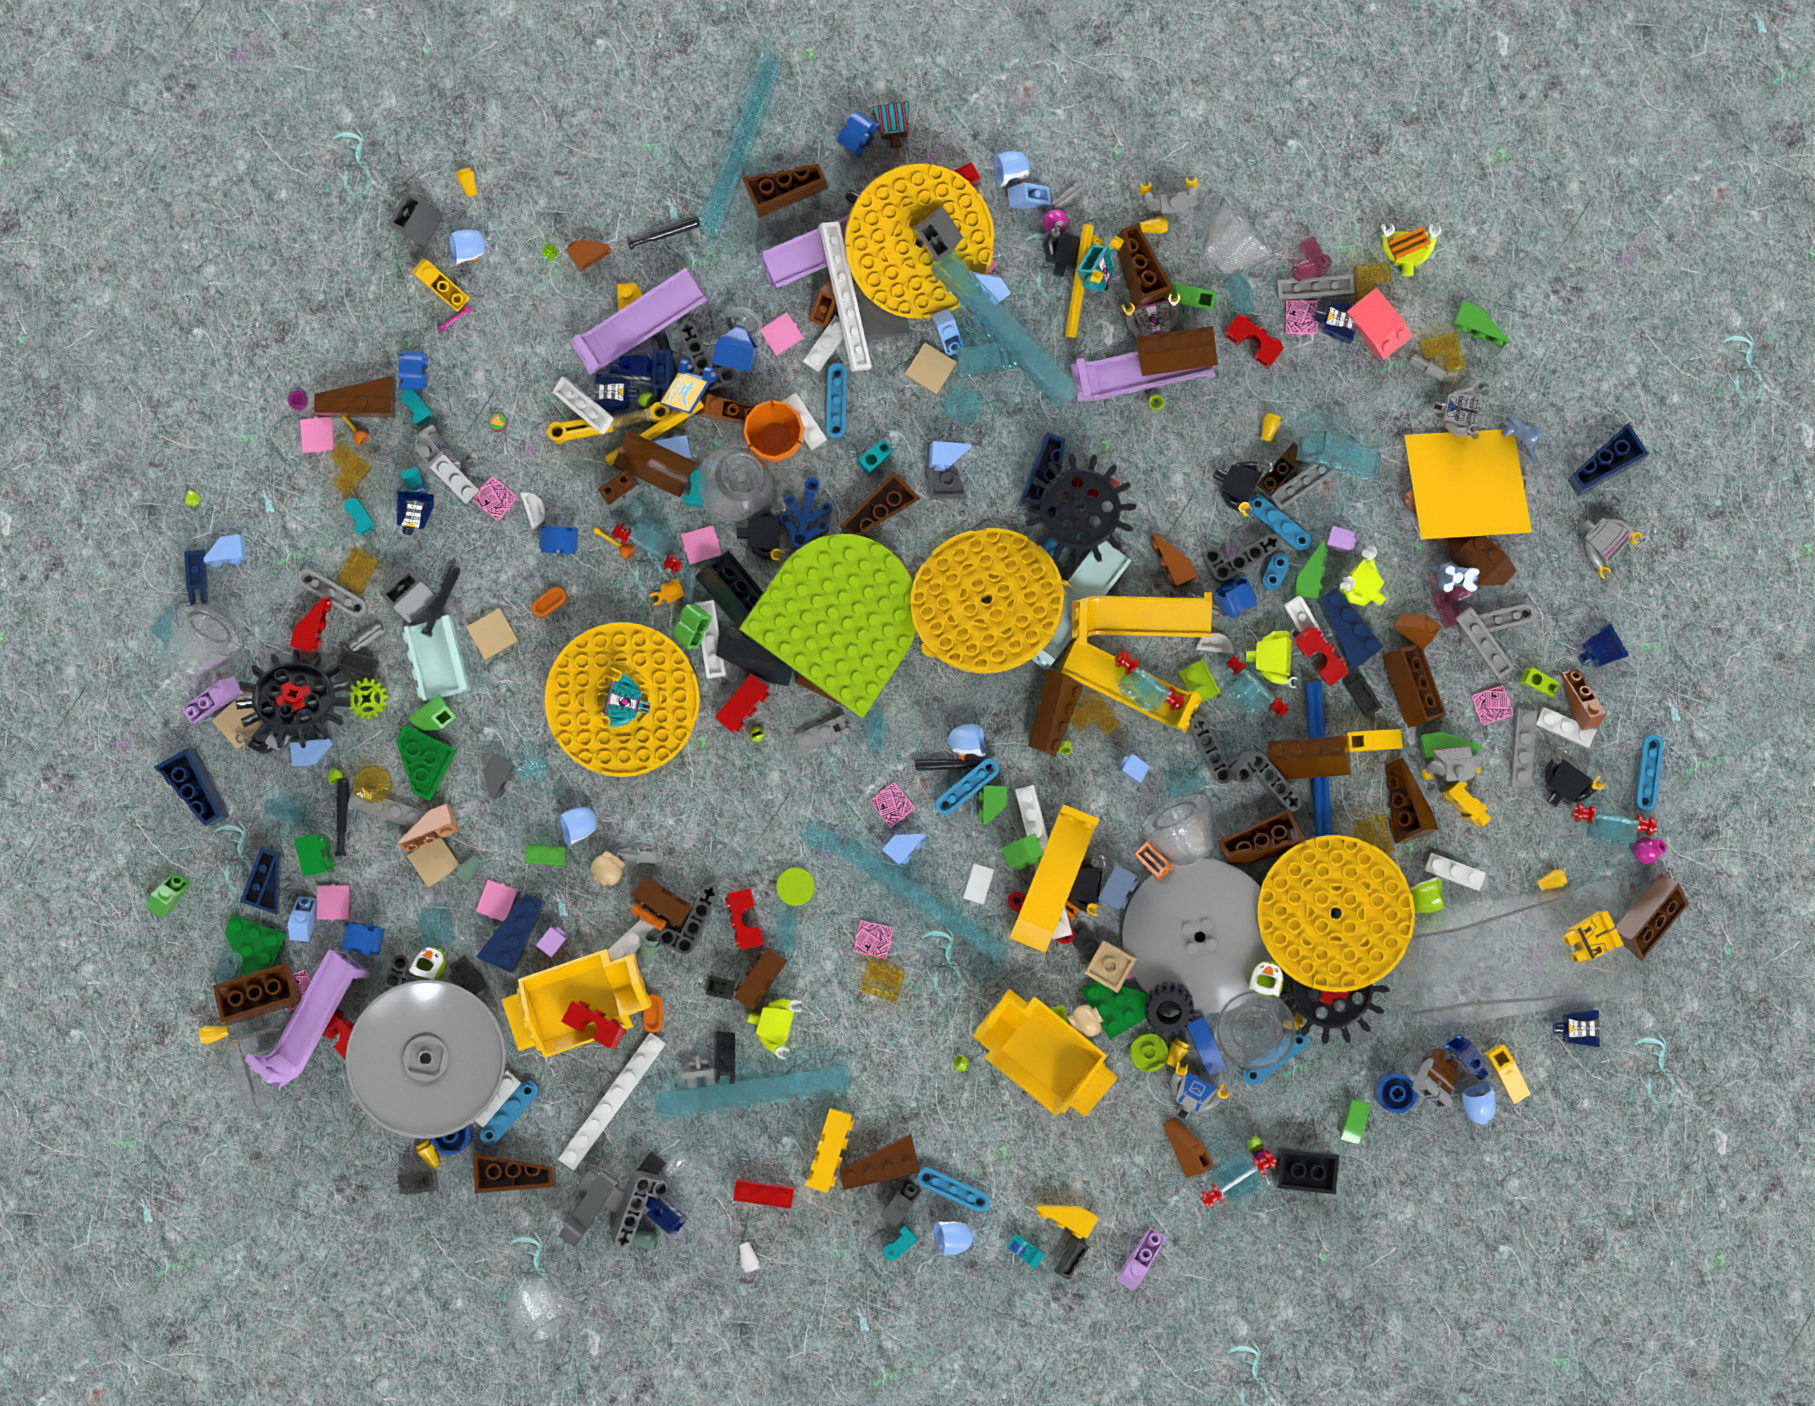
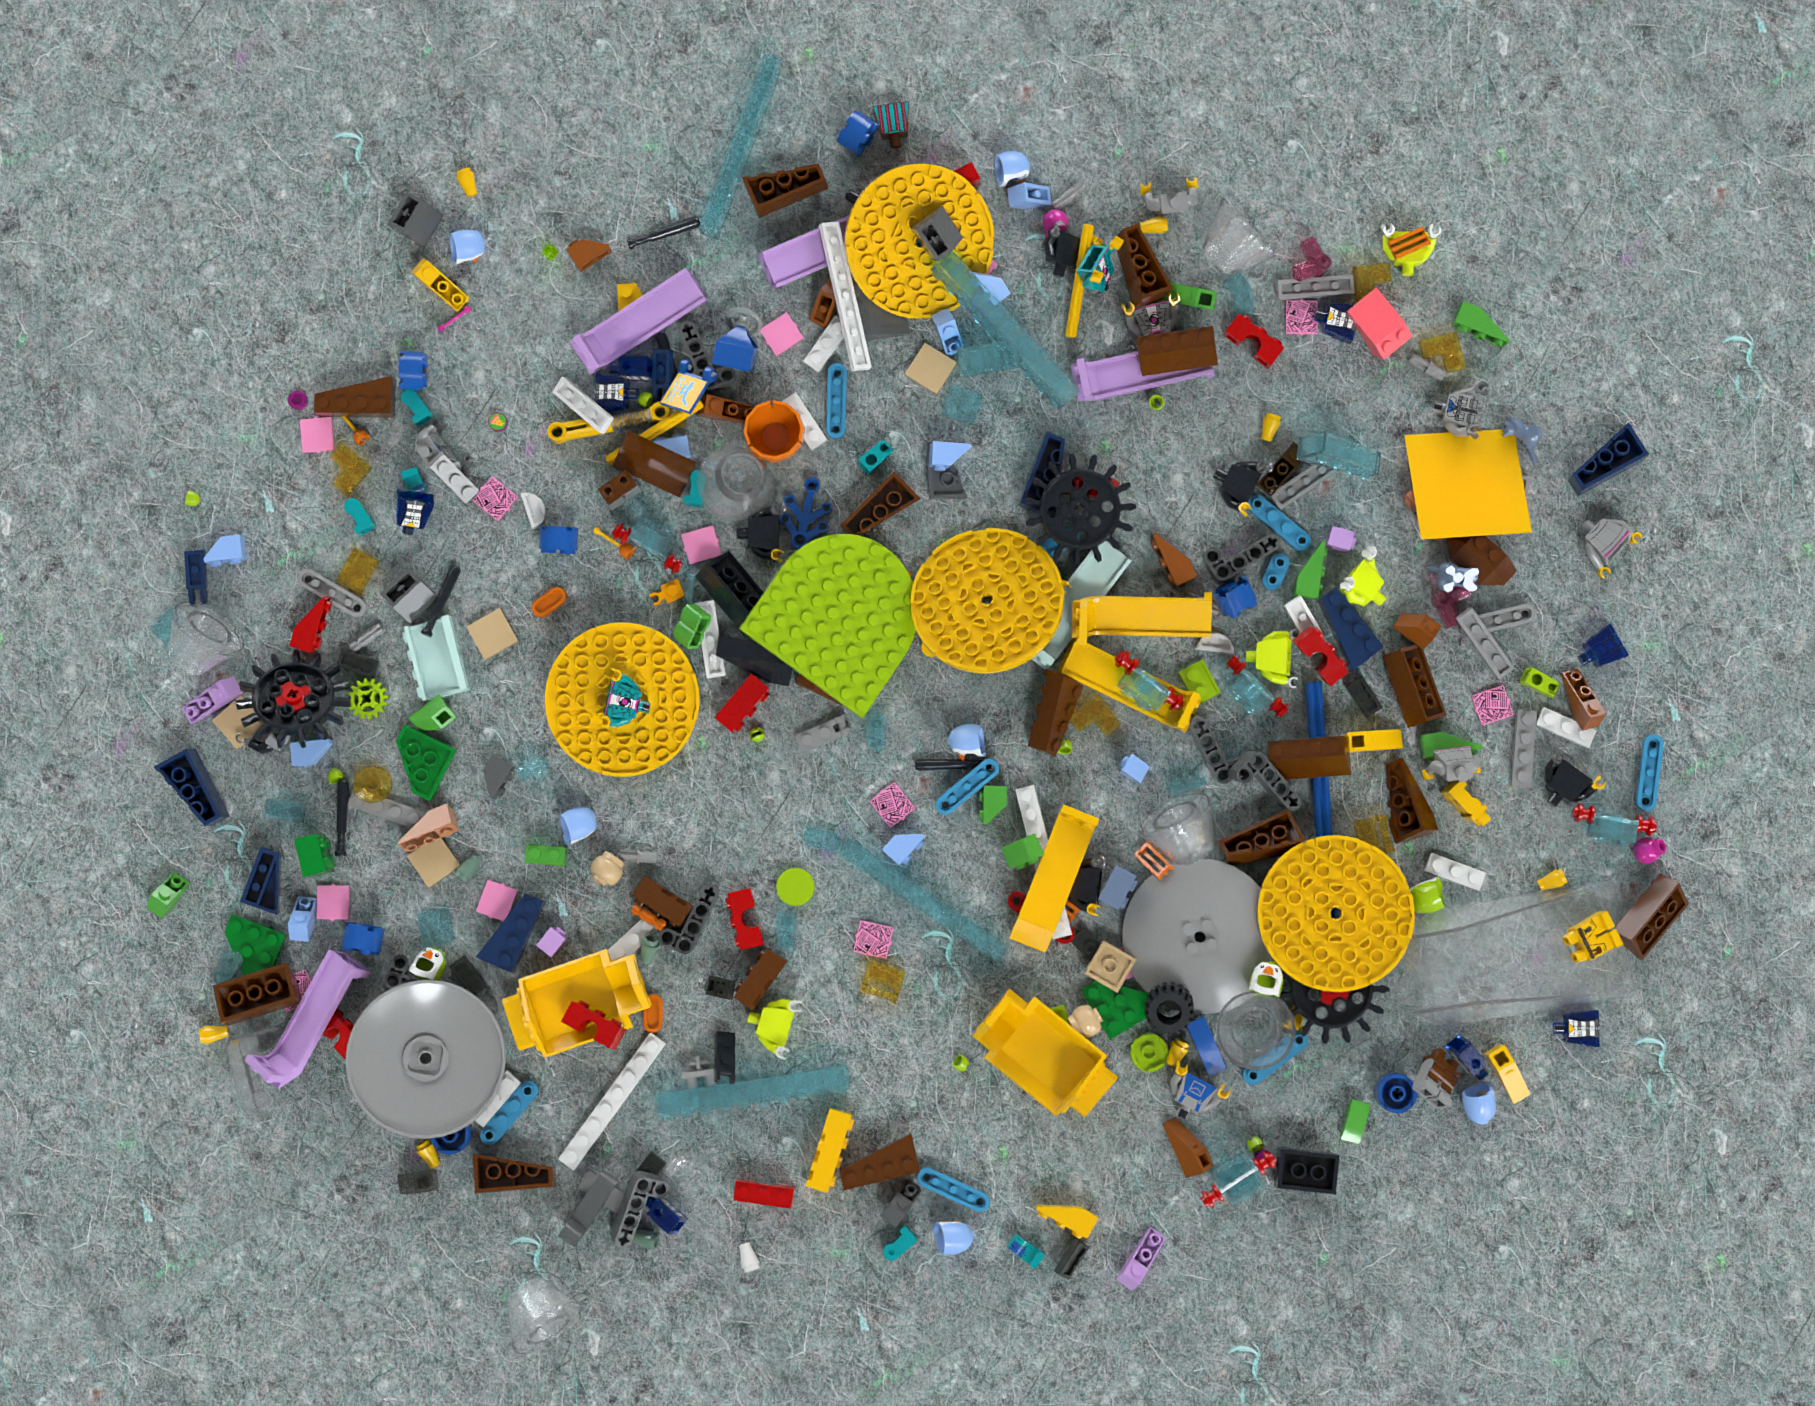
white sticker [963,863,994,904] -> none

